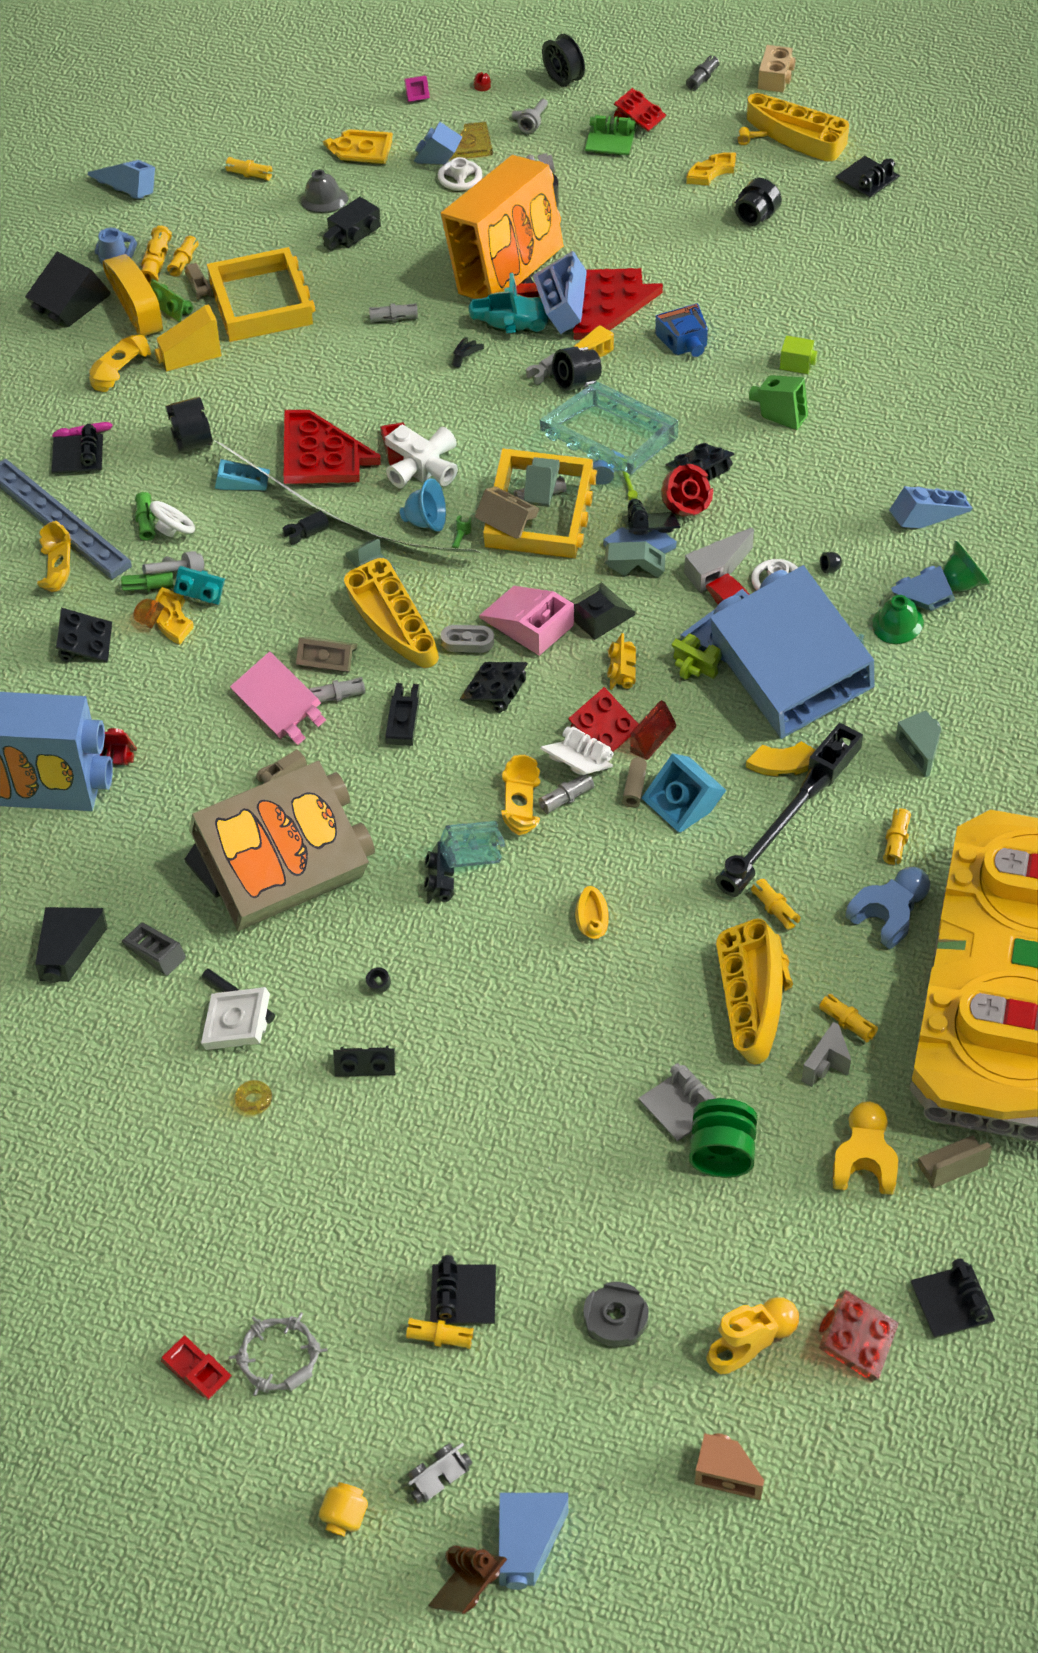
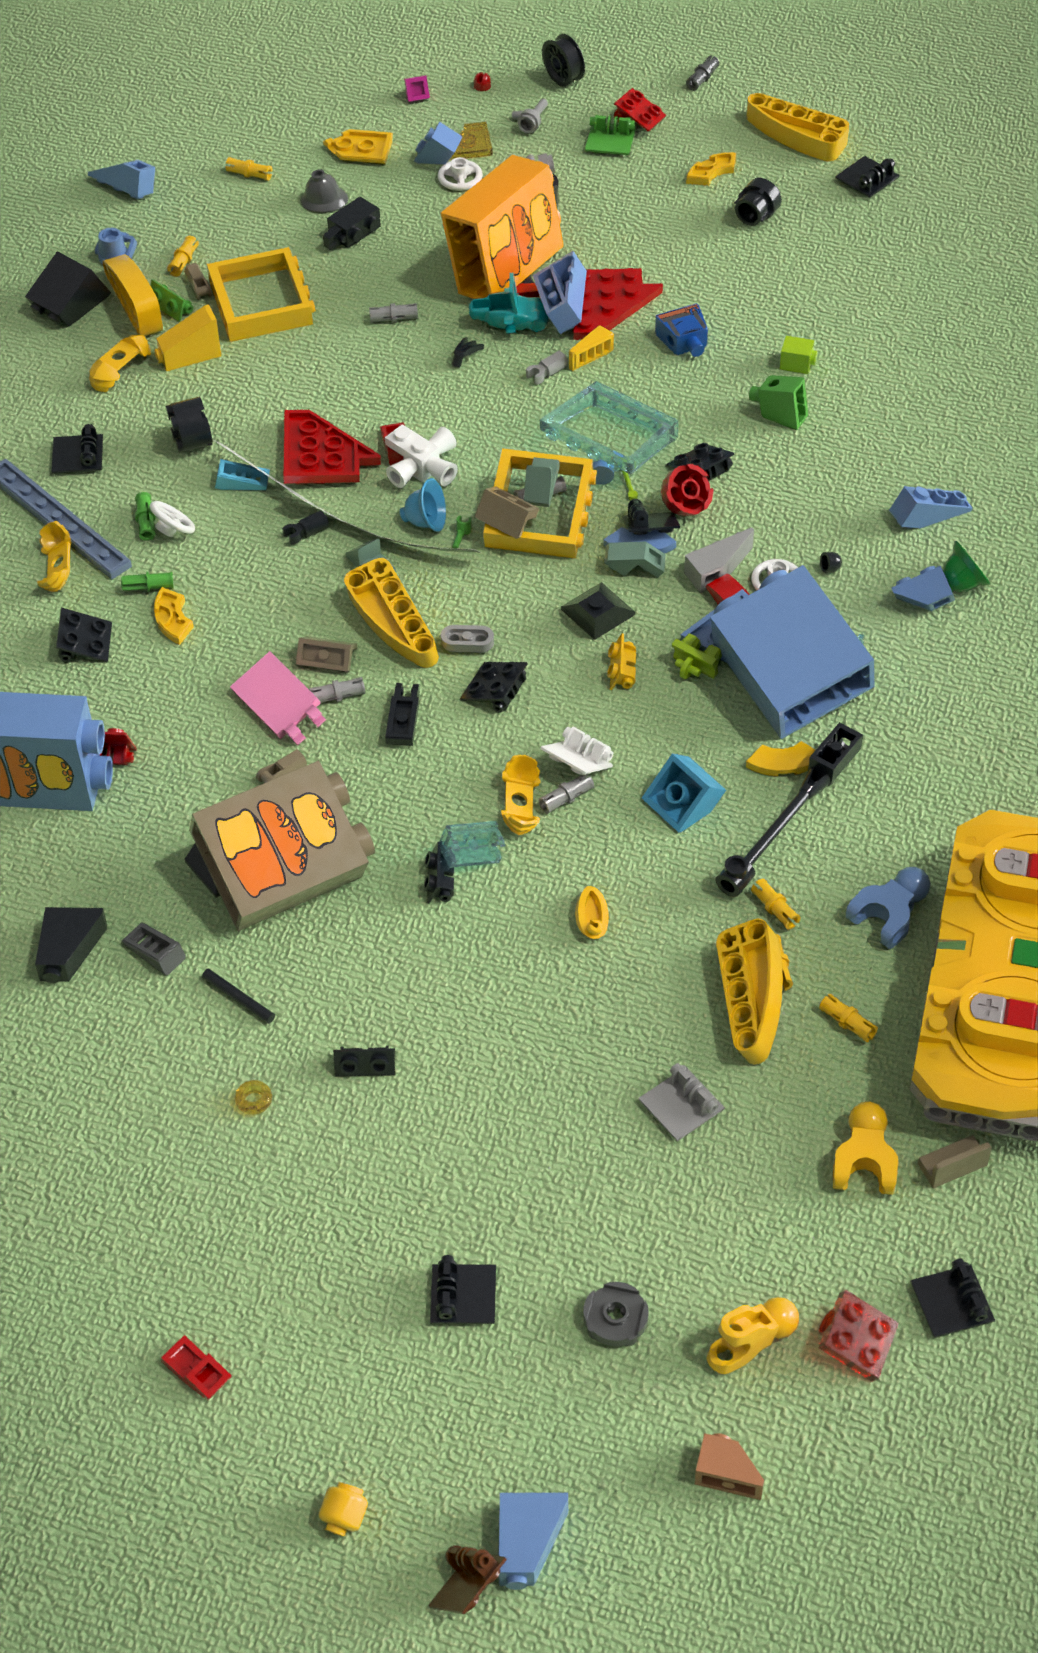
dark pink piece [52,422,113,437] -> none
clear orange tile [133,599,164,629] -> none
yellow piece [141,226,172,285] -> none
light grey piece [142,551,204,574] -> none
teal hips [173,566,225,605] -> none
white hinge [201,987,270,1050] -> none
light grey piece [229,1312,328,1396] -> none
black hinge [366,967,391,993] -> none
hinge [402,1443,473,1504] -> none
yellow pin [406,1318,474,1349] -> none
bright pink slope [479,586,574,656] -> none
black piece [552,346,602,391] -> none
red hinge [568,687,641,752] -> none
dark tan bar [622,757,647,807] -> none
clear red slope [630,700,676,760] -> none
green wheel [689,1098,758,1178] -> none
yellow hand [737,127,768,145] -> none
tan brick [758,45,796,92] -> none
light grey slope [802,1022,851,1086] -> none
green hat [872,595,924,644] -> none
yellow pin [883,808,911,865] -> none
sand green slope [895,710,941,777] -> none

